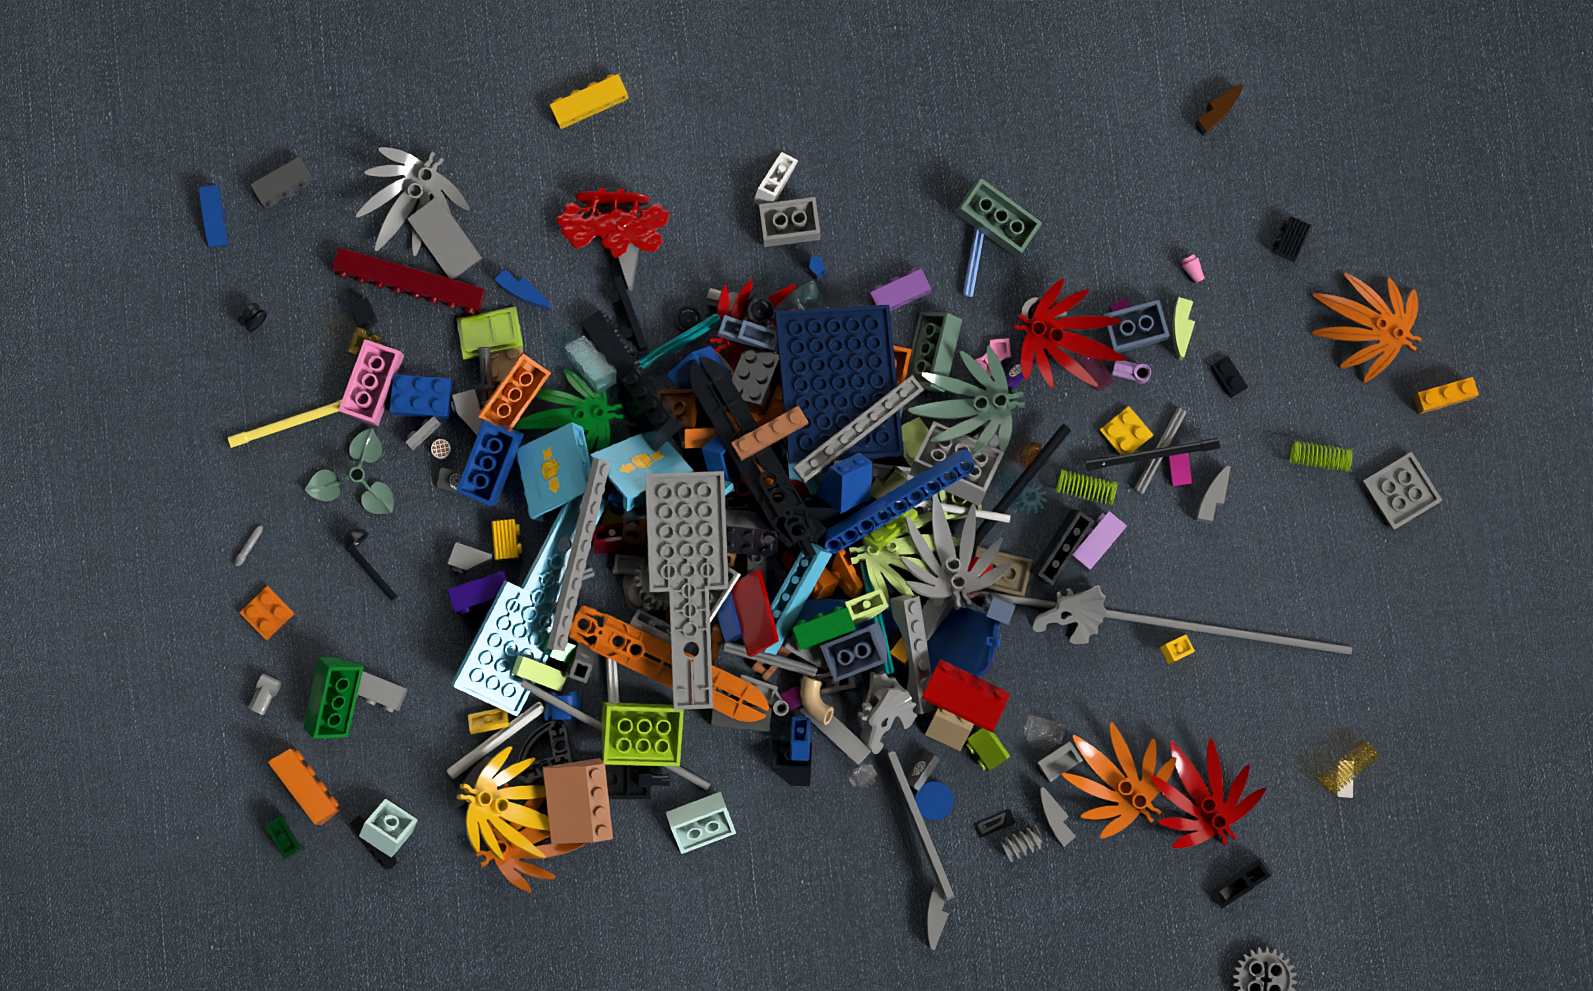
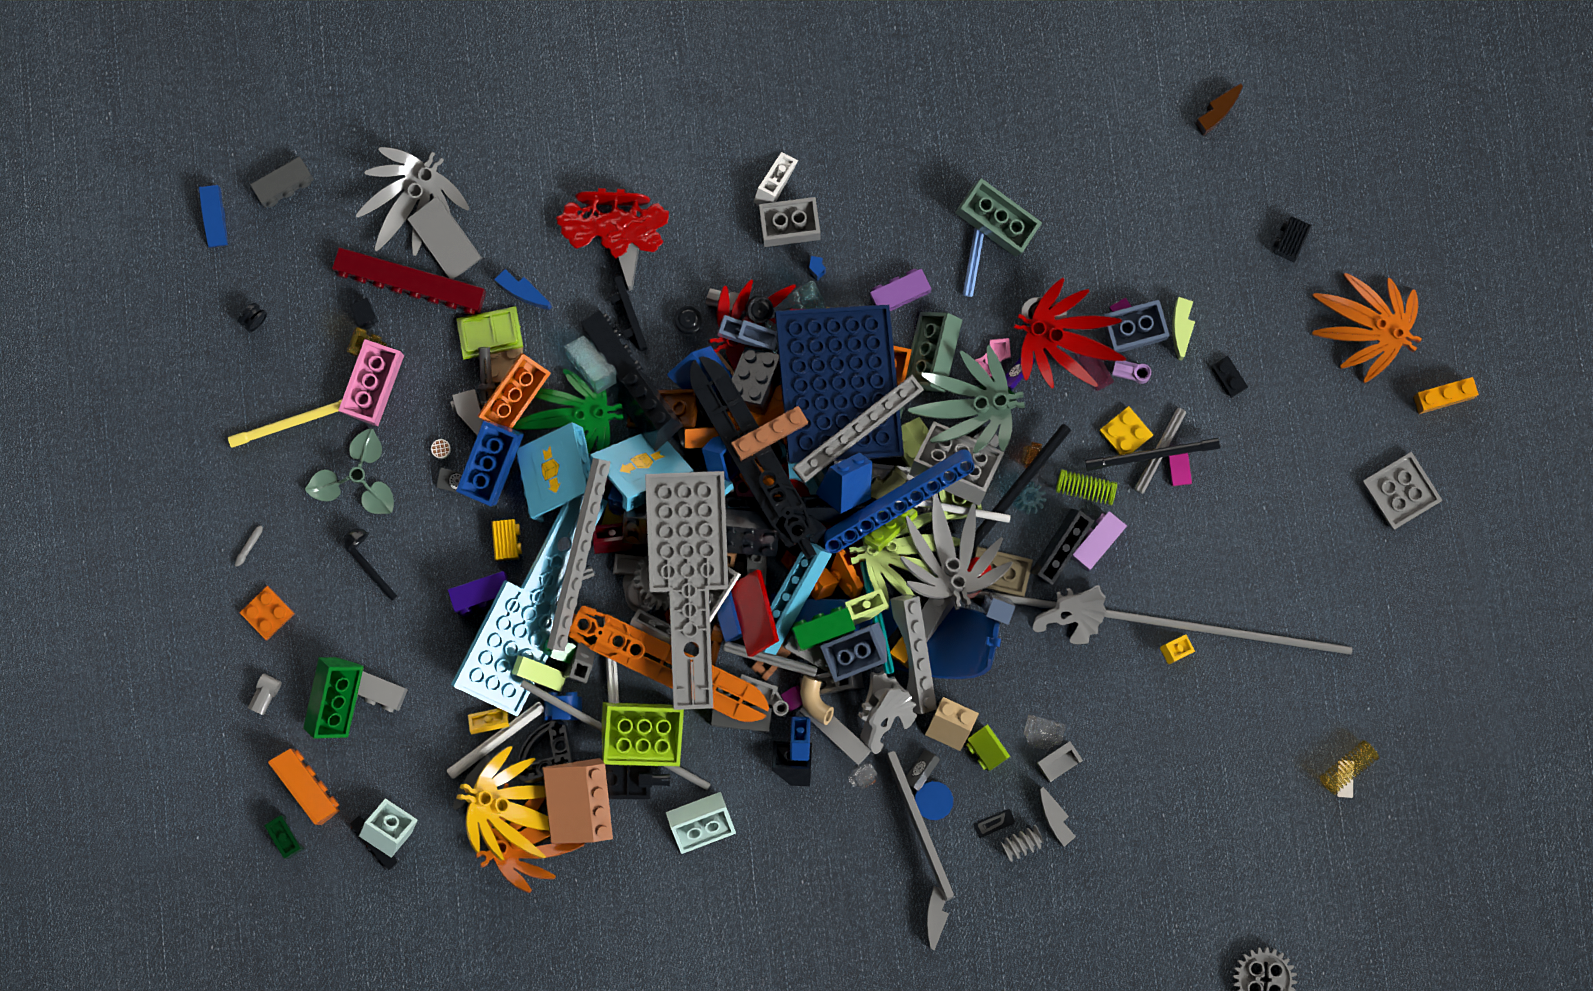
blue brick [390,374,454,420] -> none
light grey plate [406,416,441,450] -> none
light grey slope [448,542,494,574] -> none
yellow brick [550,74,629,130] -> none
teal axle [638,314,721,369] -> none
red slope [921,659,1011,733] -> none
orange plant [1062,722,1177,839] -> none
red plant [1150,738,1266,848] -> none
bright pink cone [1181,254,1205,283] -> none
light grey slope [1195,466,1231,524] -> none
black slope [1210,857,1273,909] -> none
lime piece [1290,440,1352,473] -> none

